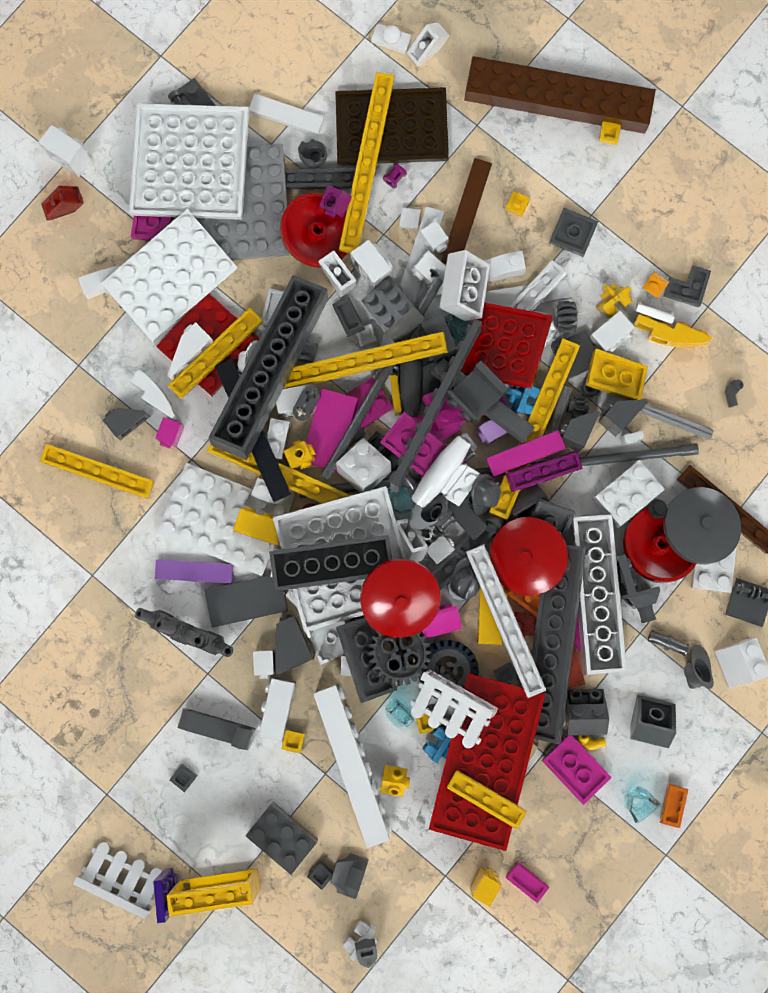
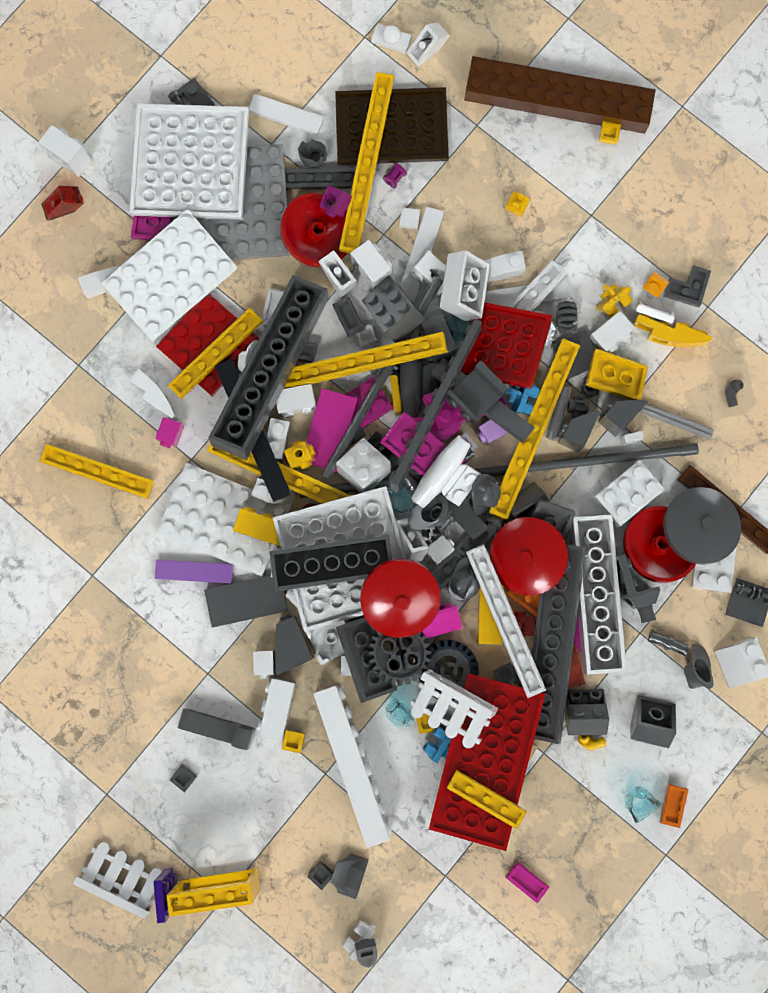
dark grey slope [103,408,150,441] -> none
dark grey pin [135,608,234,657] -> none
white slope [167,323,213,380] -> none
dark grey brick [245,801,318,875] -> none
dark grey beam [293,386,320,421] -> none
yellow brick [380,765,410,797] -> none
white brick [420,221,449,254] -> none
reddish brown tile [441,158,492,264] -> none
yellow brick [470,867,502,907] -> none
dark pink tile [486,430,566,477] -> none
magenta tile [506,451,583,492] -> none
dark pink plate [541,735,612,805] -> none
dark grey plate [549,208,598,257] -> none
pearl dark grey plate [648,499,668,519] -> none

